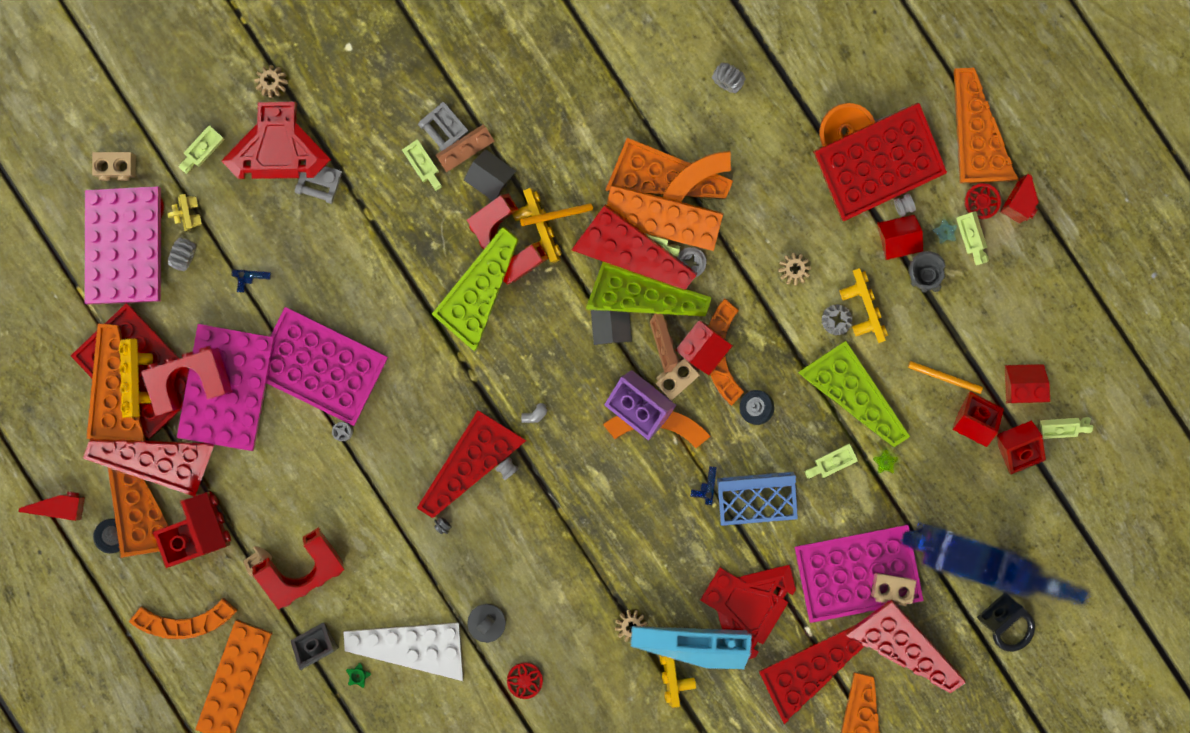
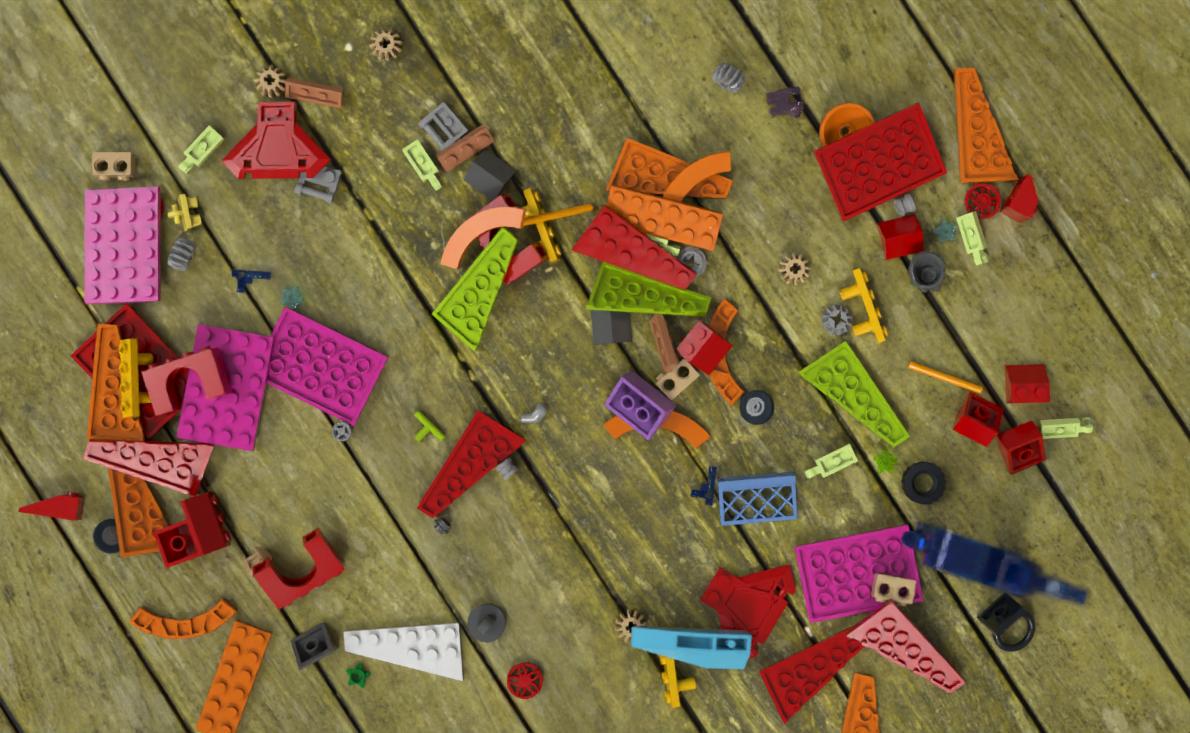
none -> clear light blue plate [280,286,304,311]
none -> nougat plate [285,77,344,108]
none -> tan gear [370,28,402,61]
none -> lime piece [414,410,446,441]
none -> tile [440,207,527,269]
none -> clear purple animal [766,87,804,118]
none -> black tyre [901,462,946,504]

